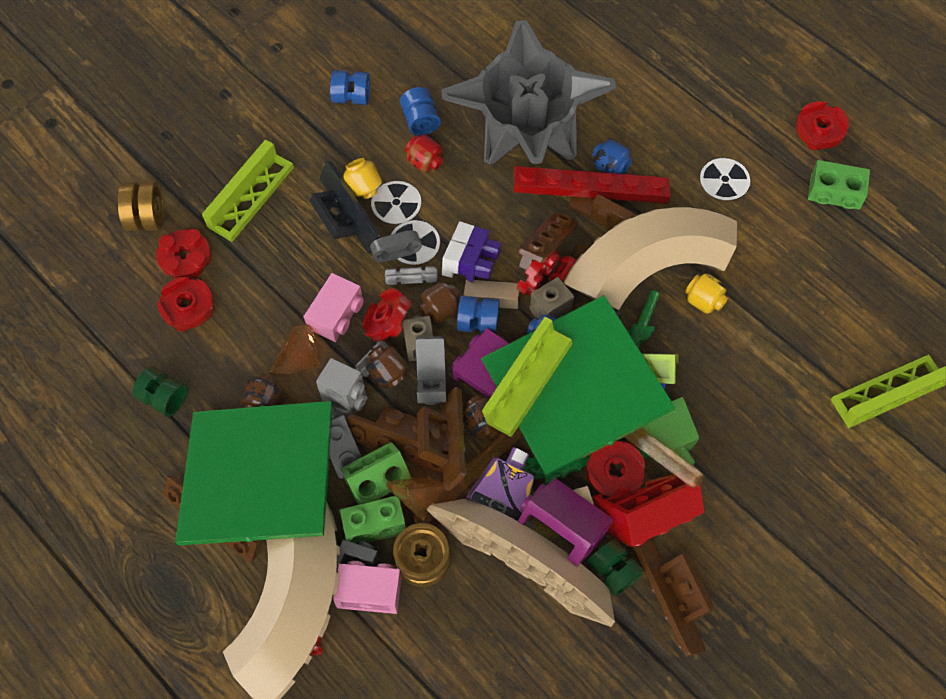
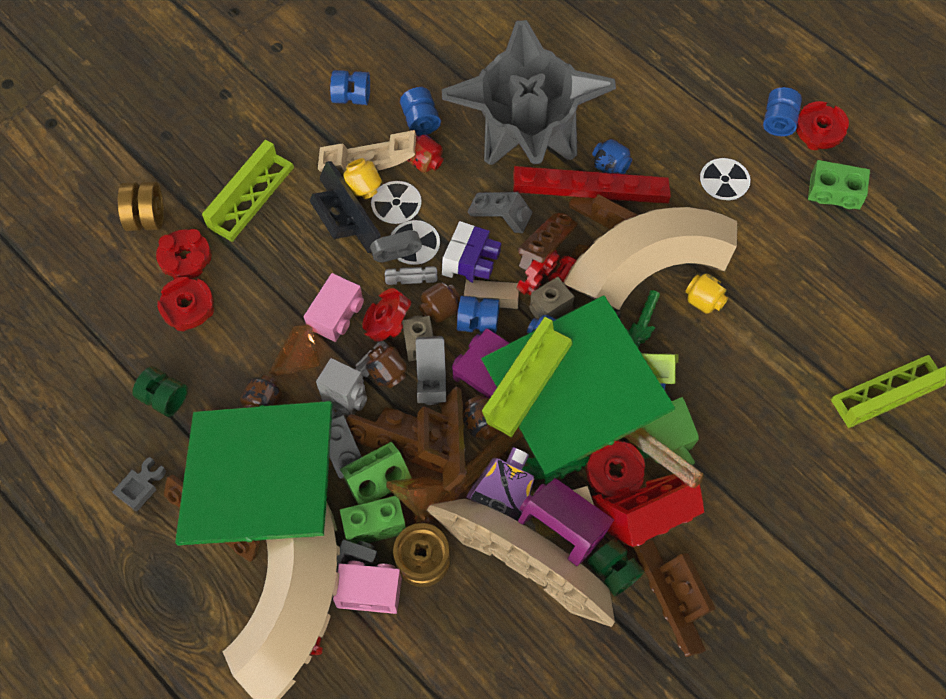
none -> dark grey plate [112,457,166,512]
none -> tan slope [318,130,416,174]
none -> dark grey bracket [468,192,533,233]
none -> blue wheel [763,87,802,137]

